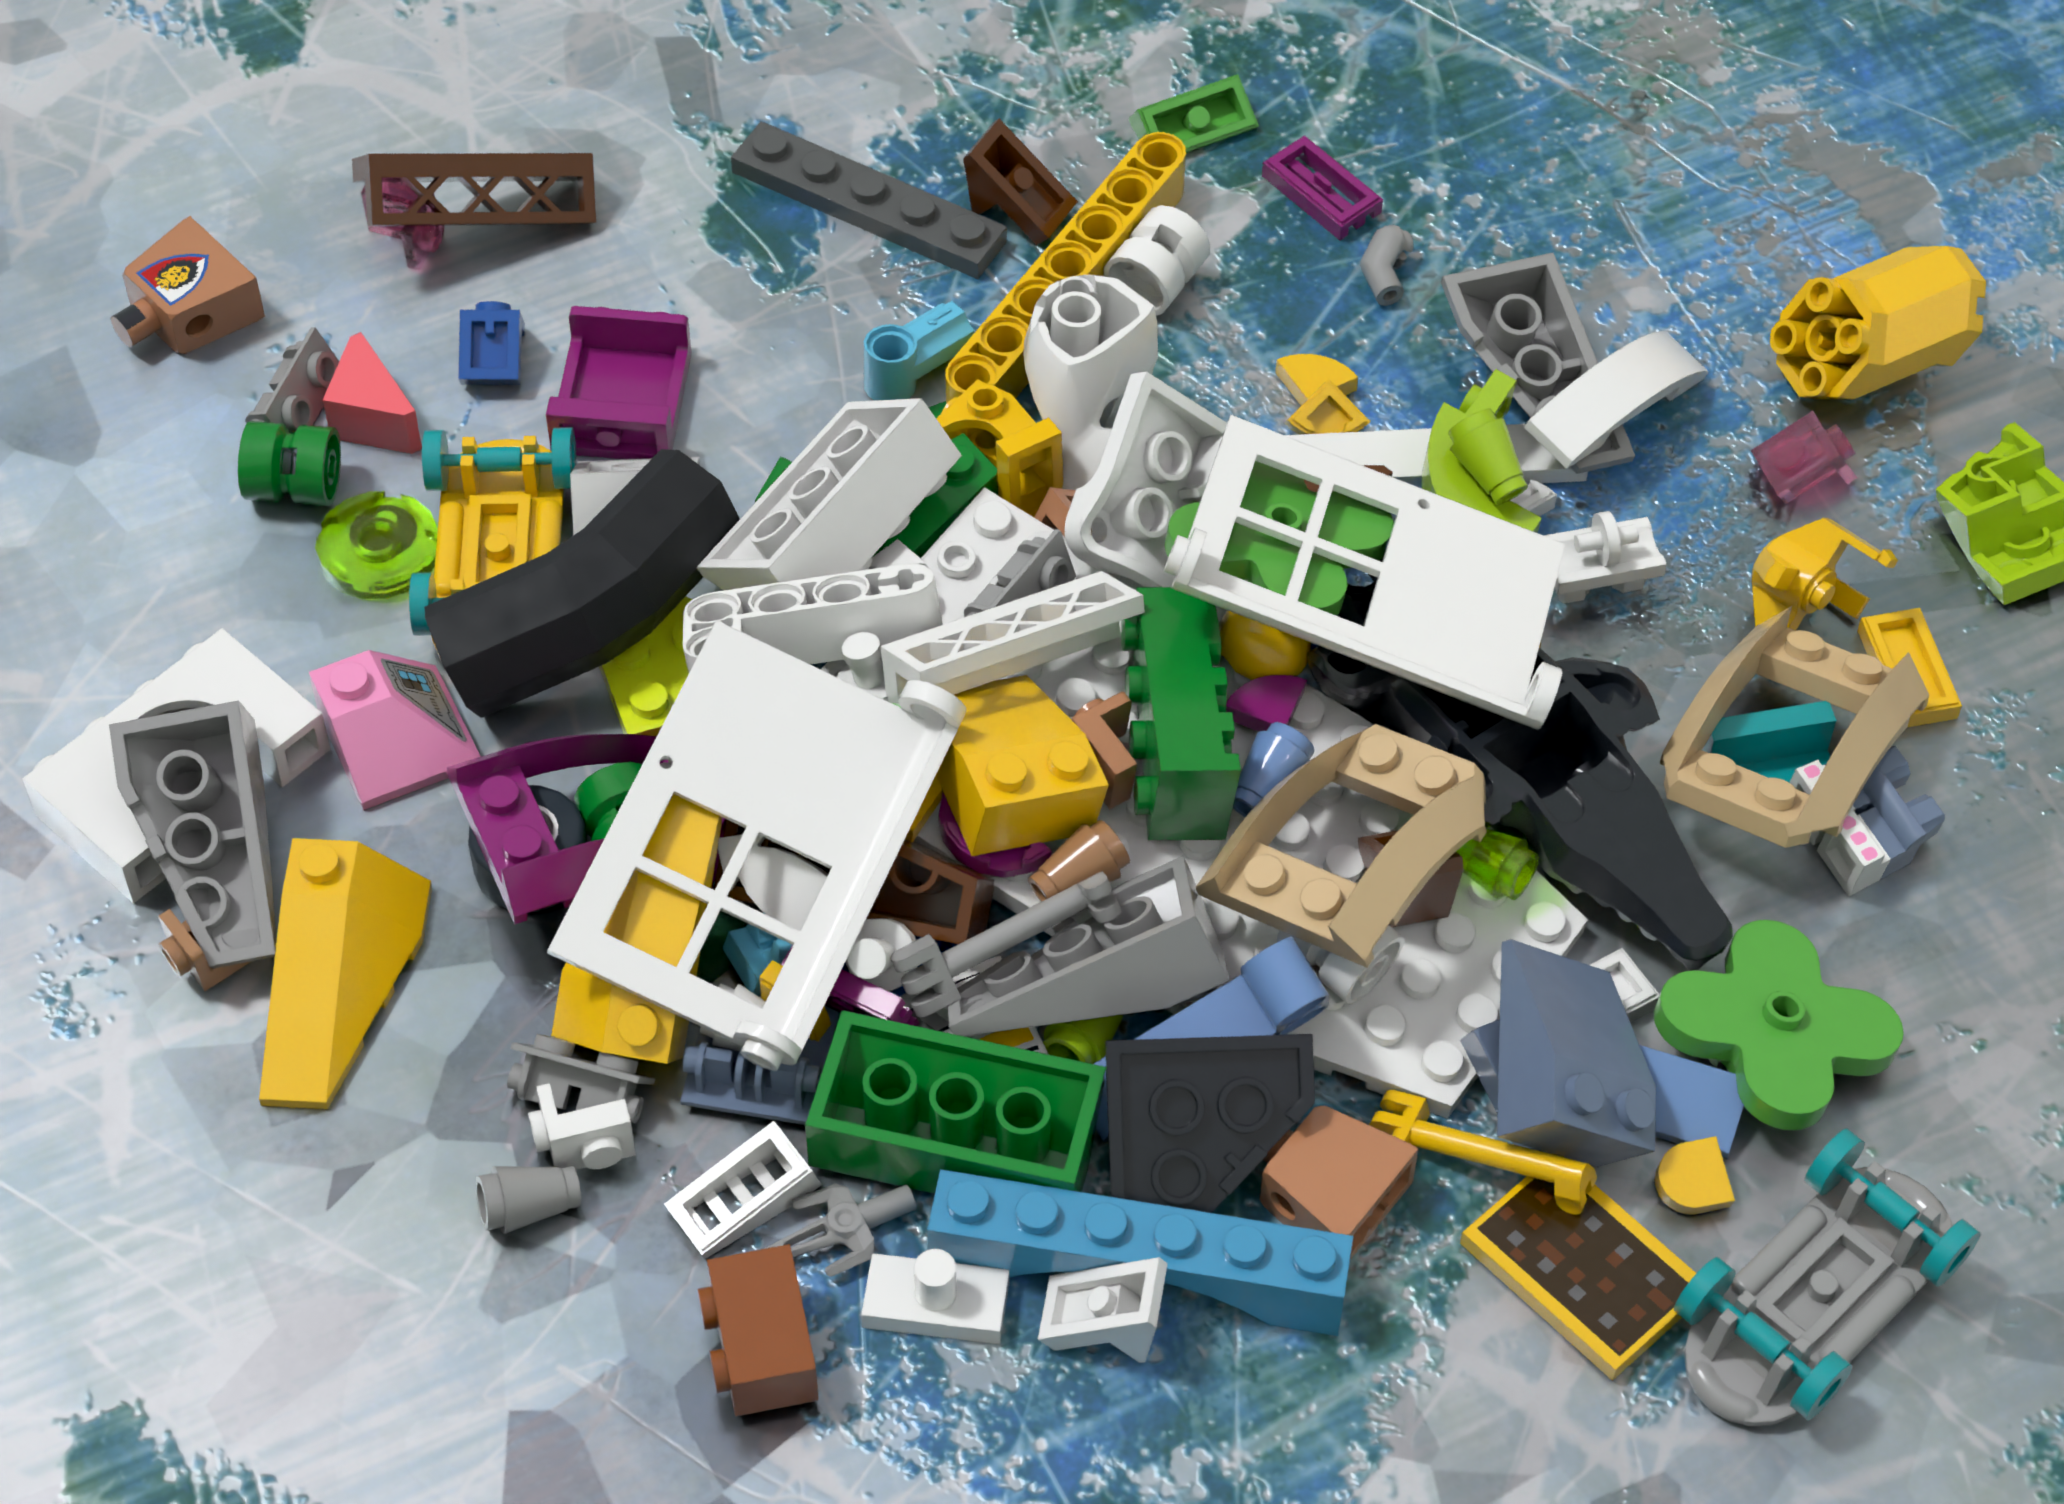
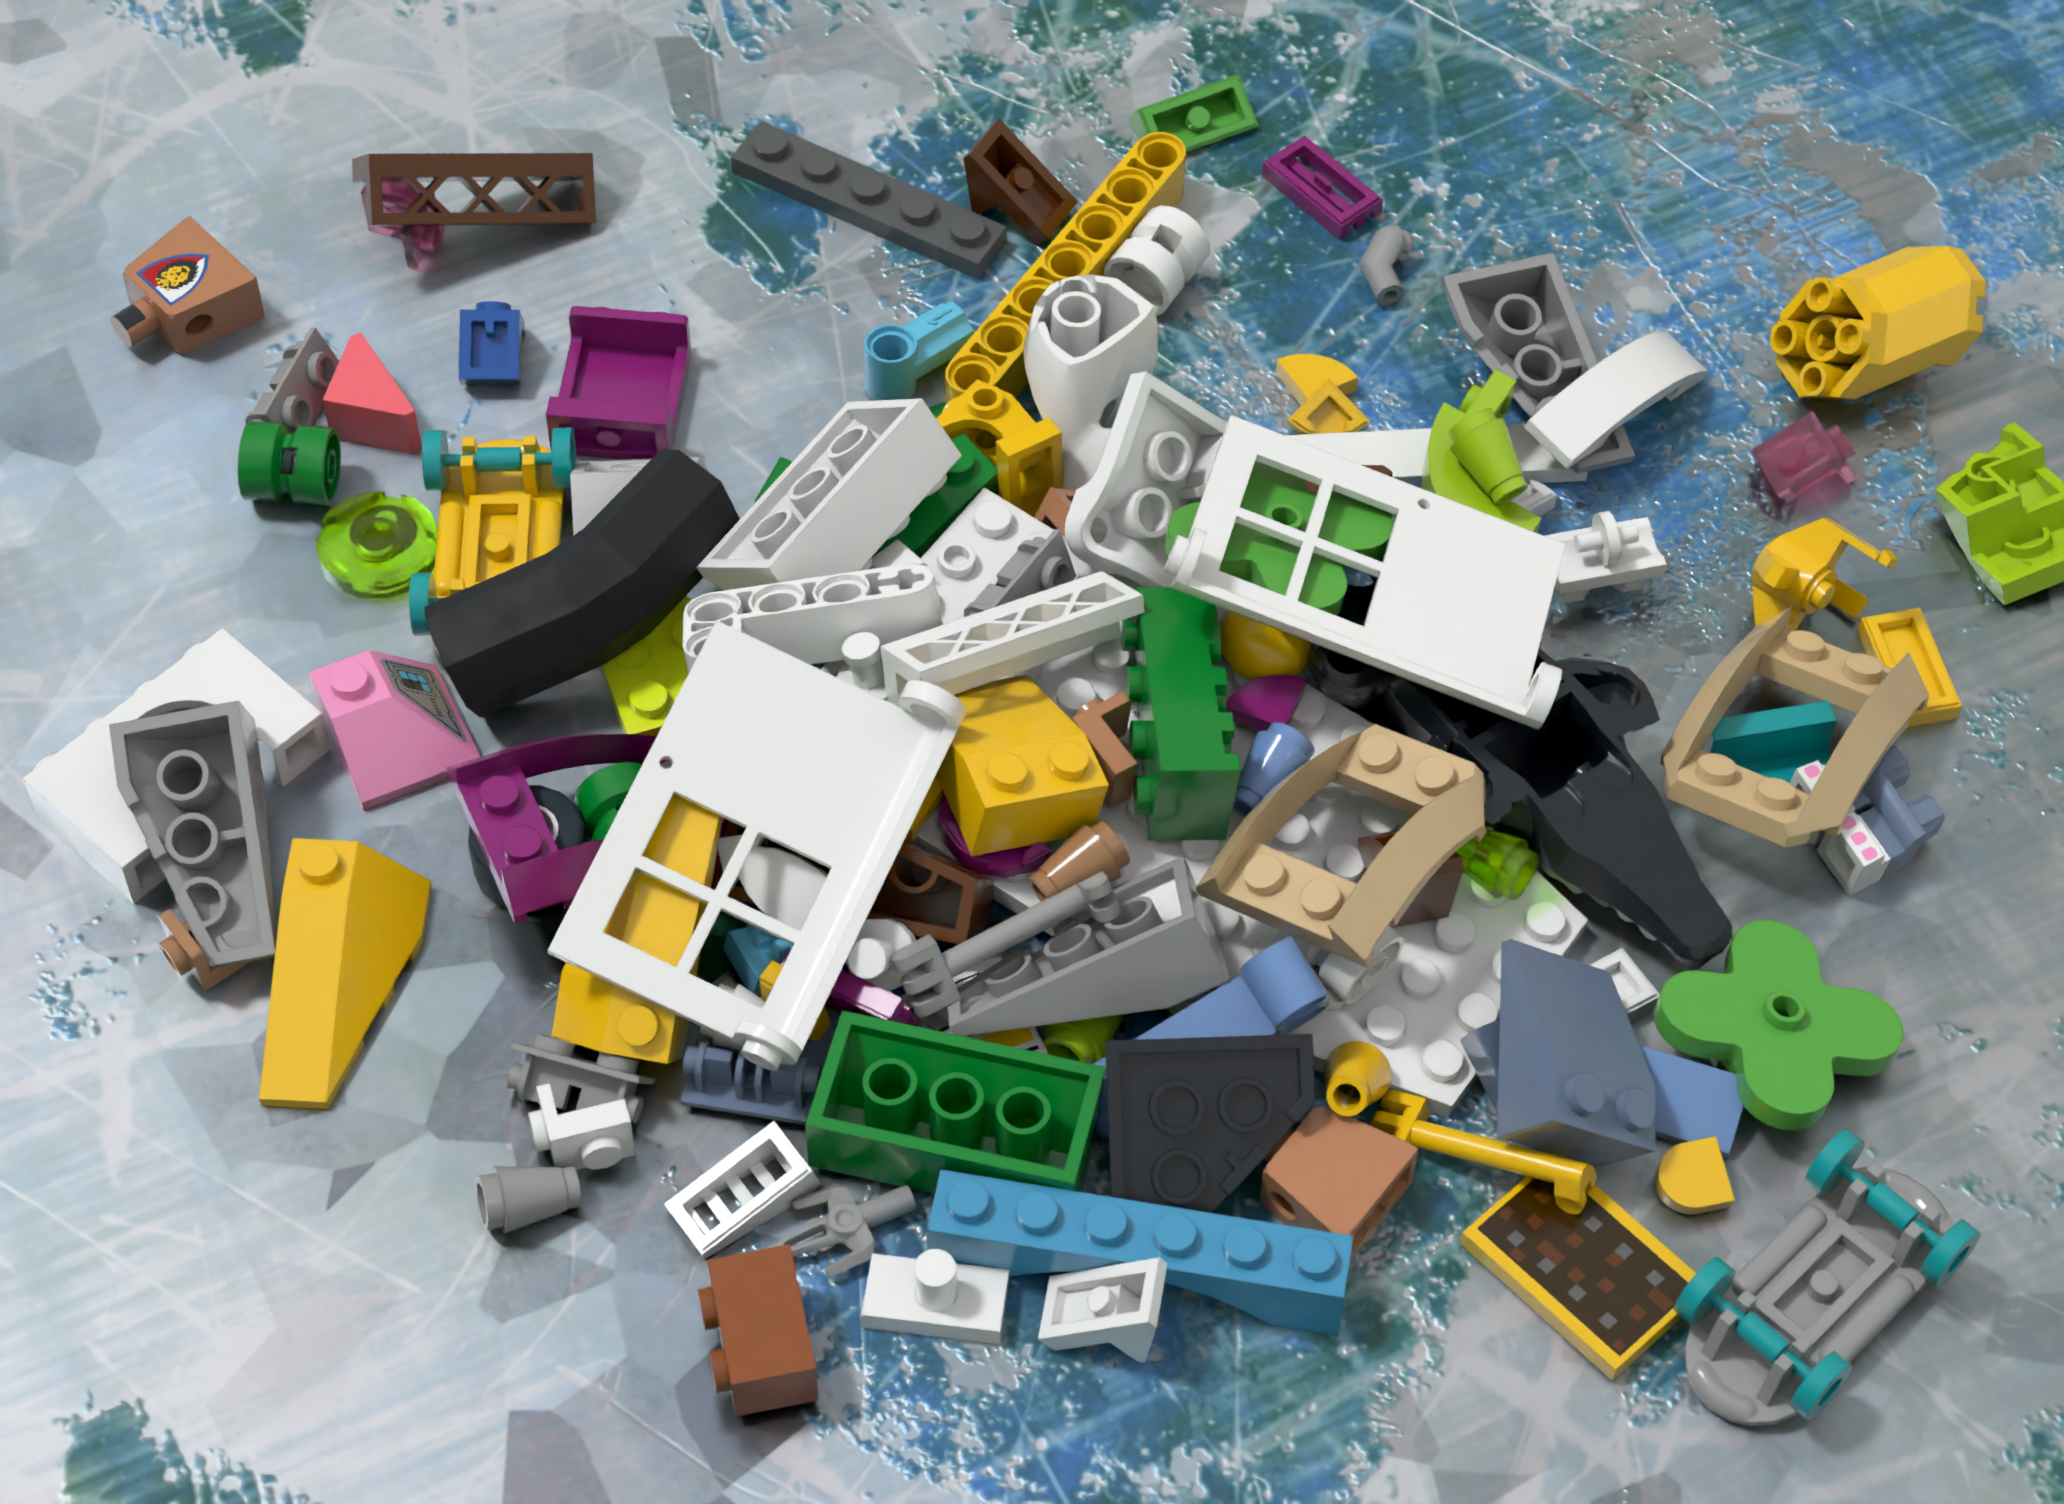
none -> yellow cone [1324,1041,1391,1116]

